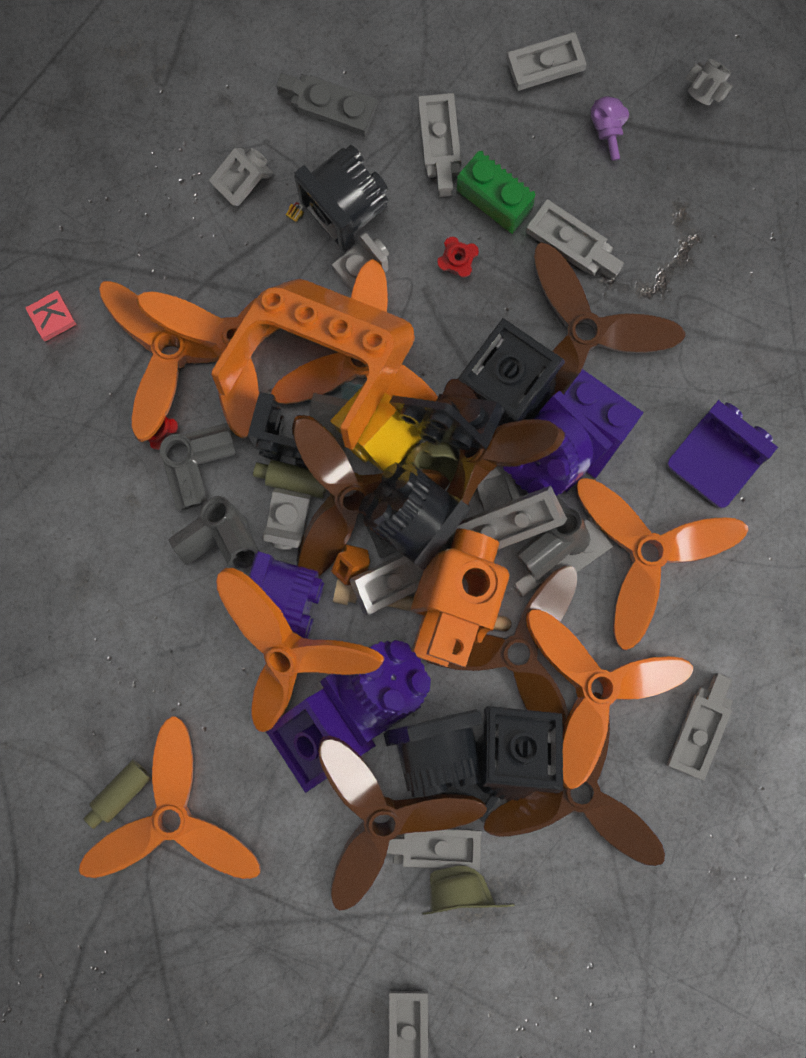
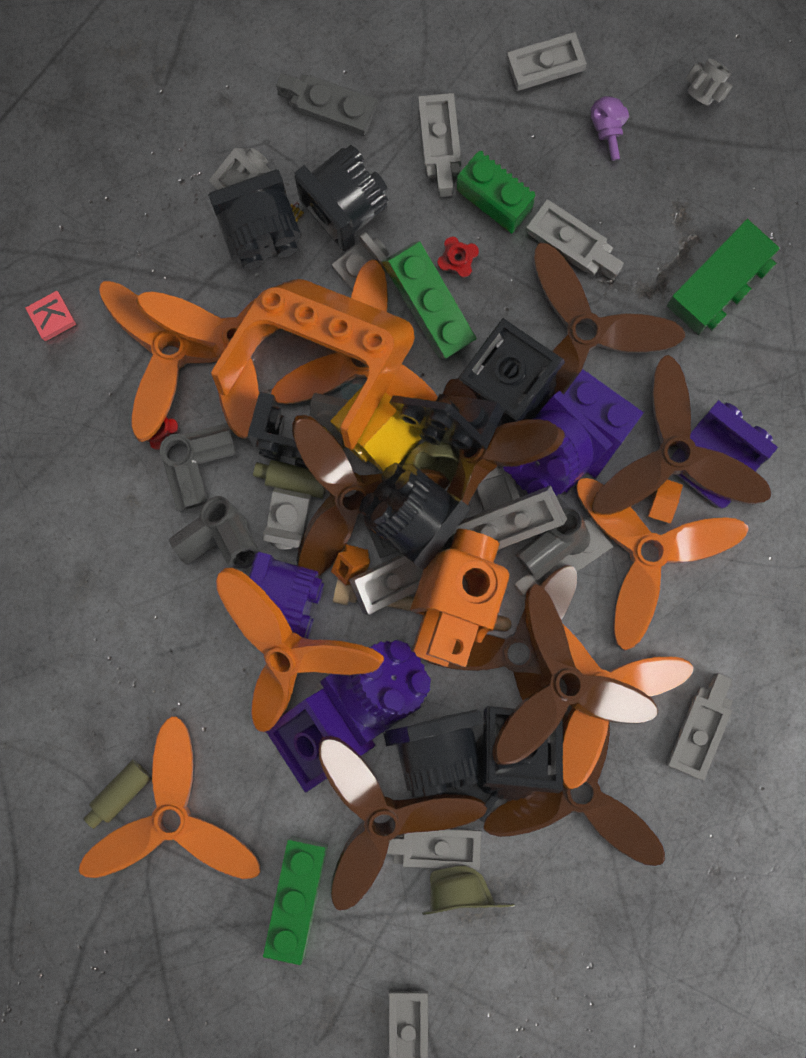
none -> black piece [208,169,301,269]
none -> green brick [263,836,328,965]
none -> green brick [382,241,477,359]
none -> reddish brown piece [493,584,658,765]
none -> reddish brown piece [592,355,771,515]
none -> orange piece [648,480,683,524]
none -> green brick [667,218,780,335]

